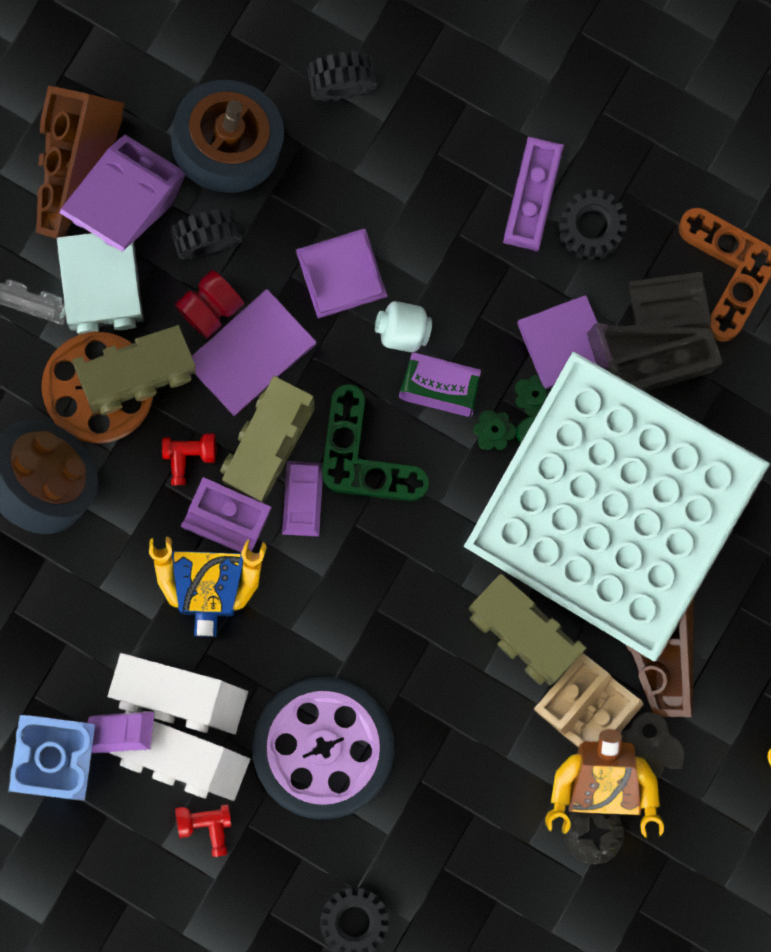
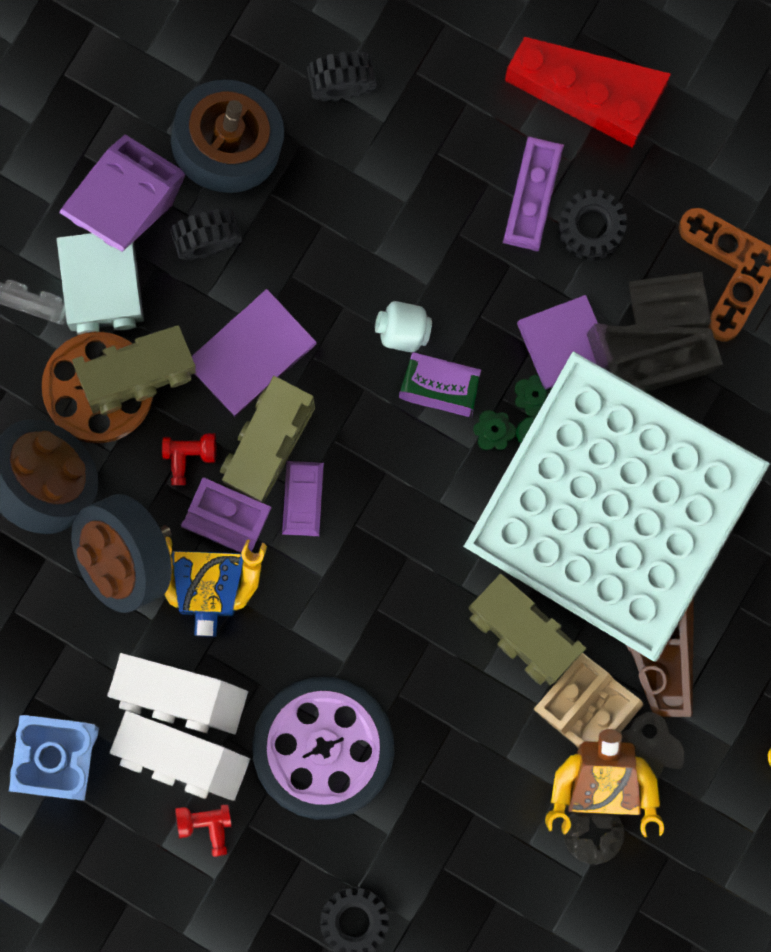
reddish brown wedge [36,85,125,239] -> none
medium lavender tile [88,711,154,753] -> none
dark red wheel [174,270,245,339] -> none
medium lavender piece [296,228,387,318] -> none
dark green beam [322,384,429,501] -> none
none -> black wheel [71,494,172,613]
none -> red wedge [505,37,671,148]

